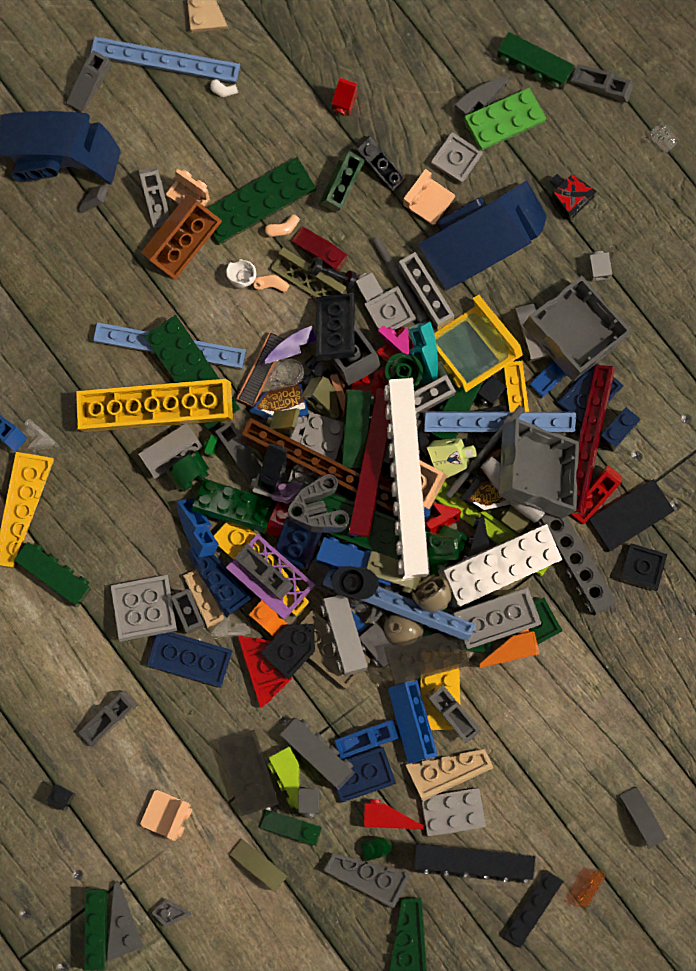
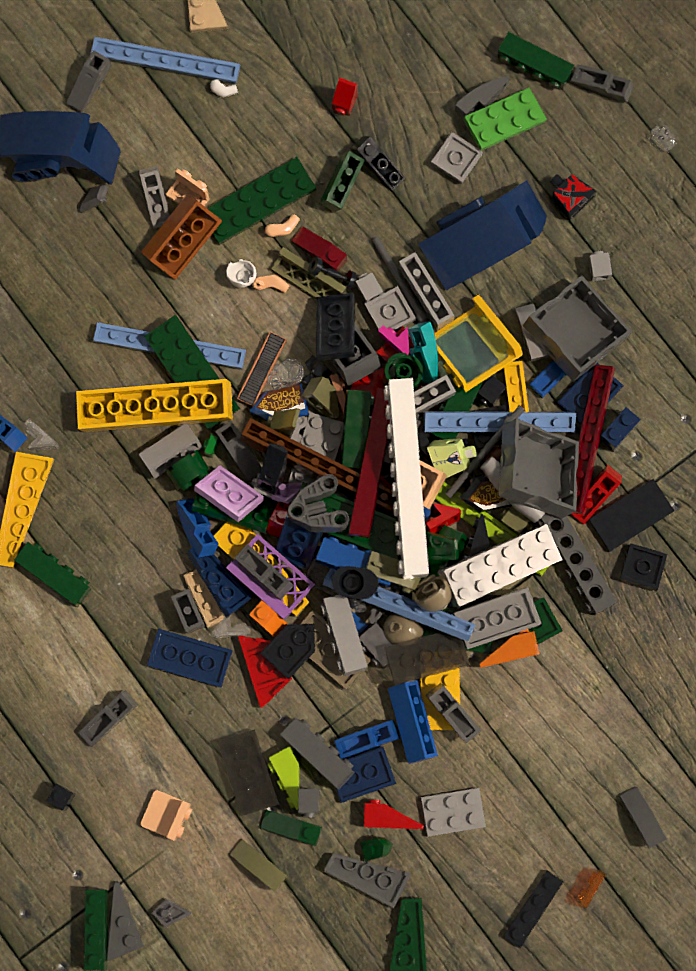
light grey plate [111,575,177,642] -> none
slope [260,326,316,365] -> none
light nougat bracket [403,169,455,225] -> none
tan wing [406,749,493,801] -> none
black brick [414,844,536,884] -> none
none -> lavender plate [194,465,264,522]

